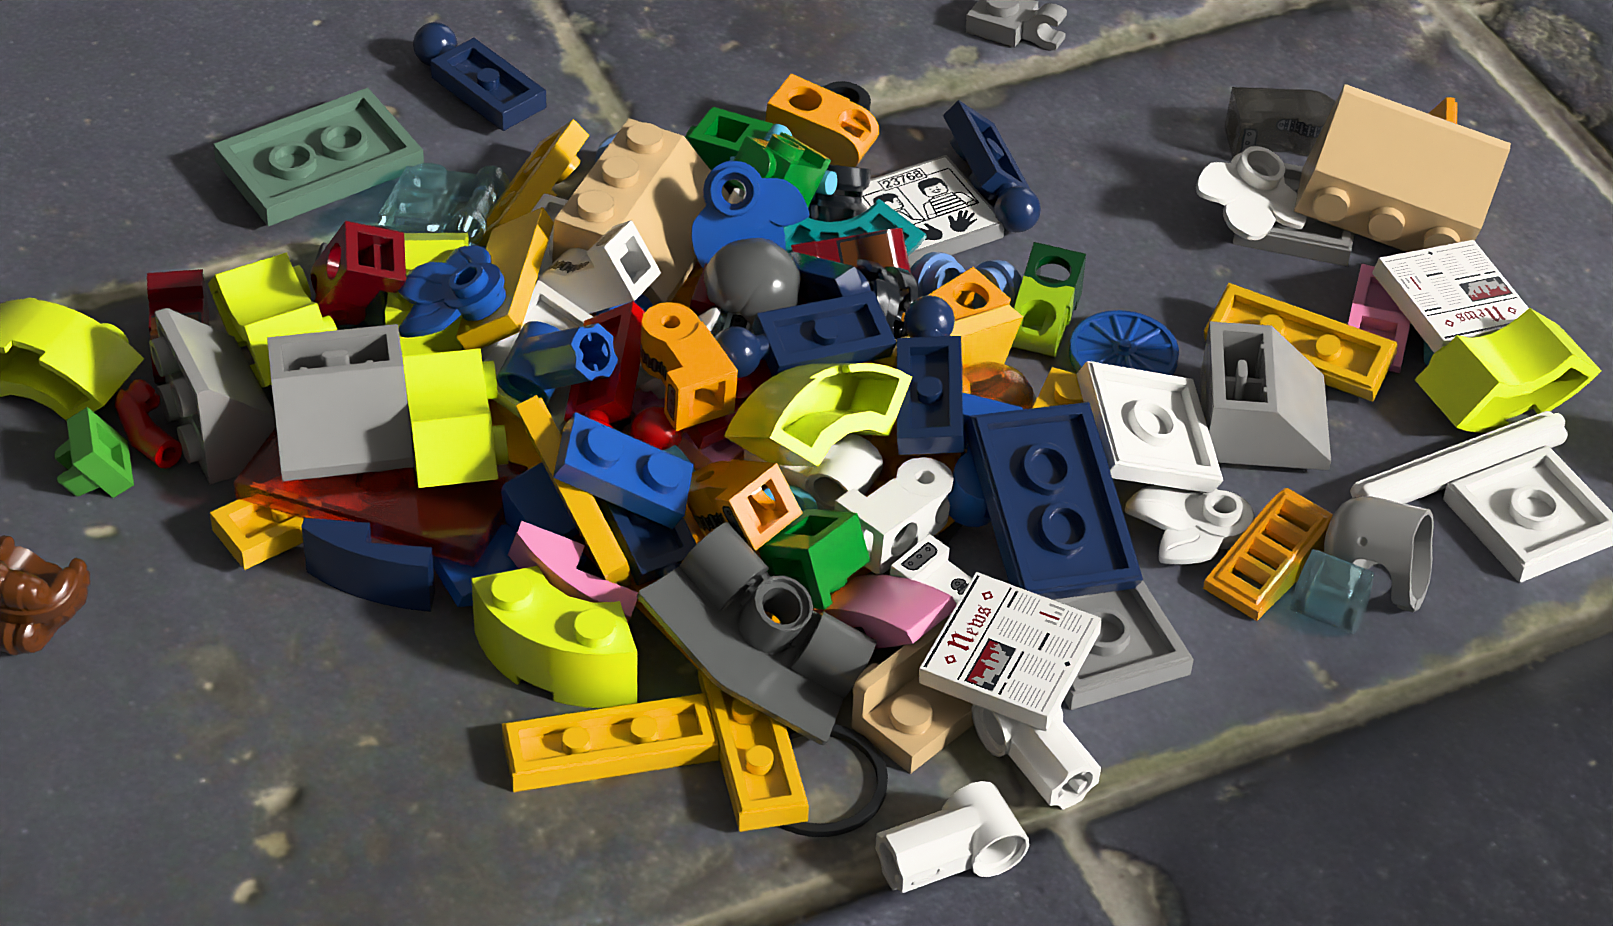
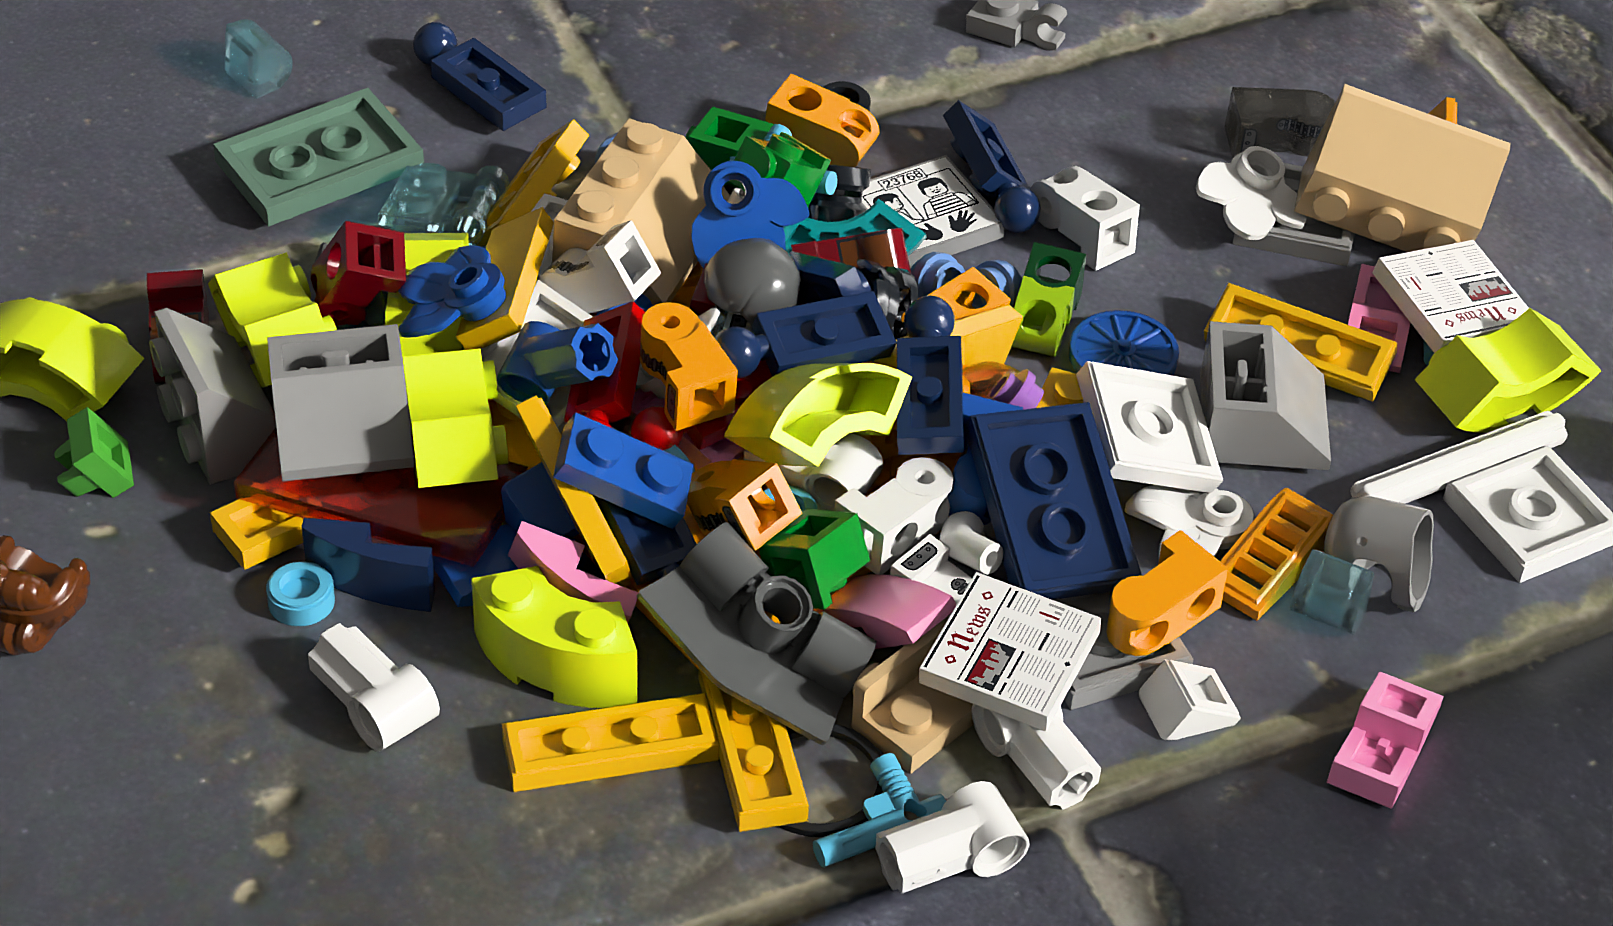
red arm [114,379,182,469] -> none
none -> clear light blue brick [225,19,293,99]
none -> medium azure tile [266,562,335,626]
none -> white piece [308,623,440,752]
none -> medium azure hose [813,753,946,867]
none -> white arm [939,511,1003,575]
none -> medium lavender plate [987,369,1044,409]
none -> white leg [1030,166,1140,271]
none -> light orange leg [1106,530,1228,656]
none -> white slope [1138,659,1241,740]
none -> bright pink slope [1327,672,1444,809]

